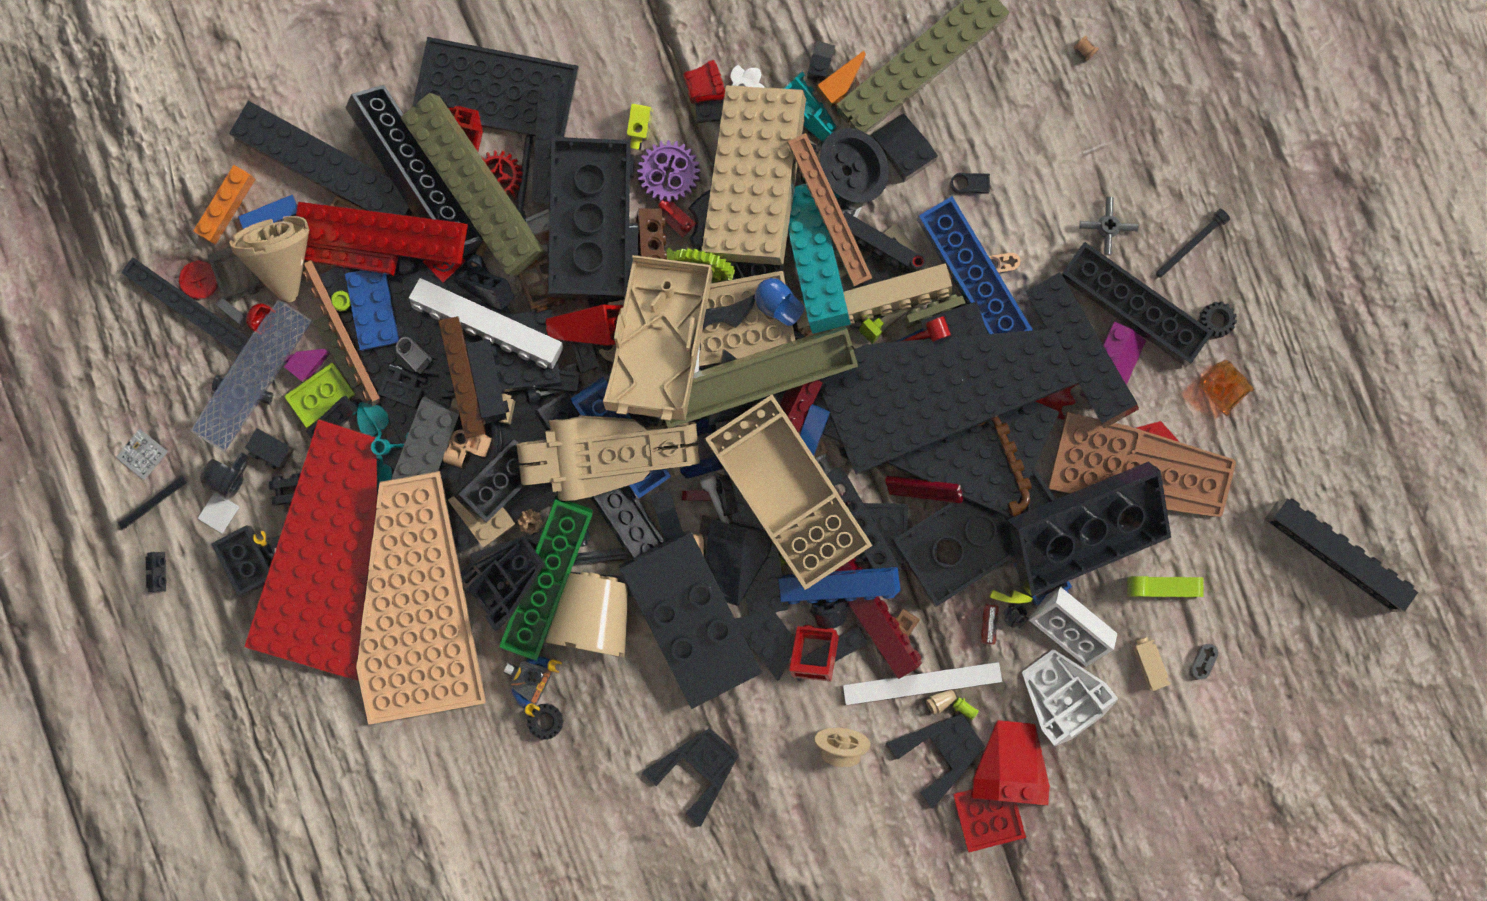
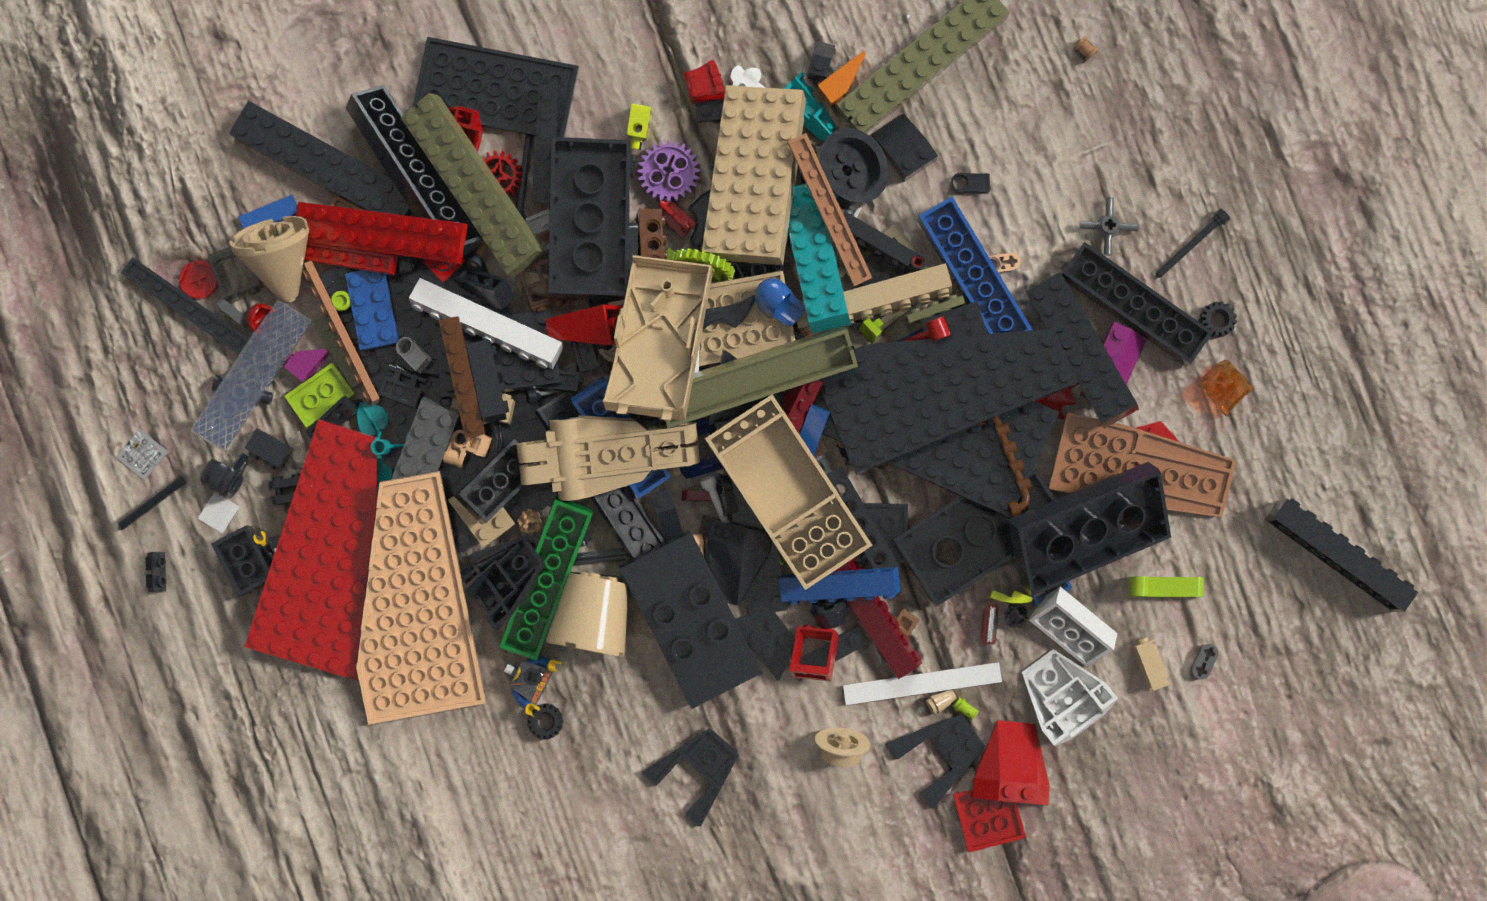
orange brick [193,165,256,245] -> none
dark red tile [885,476,964,503] -> none

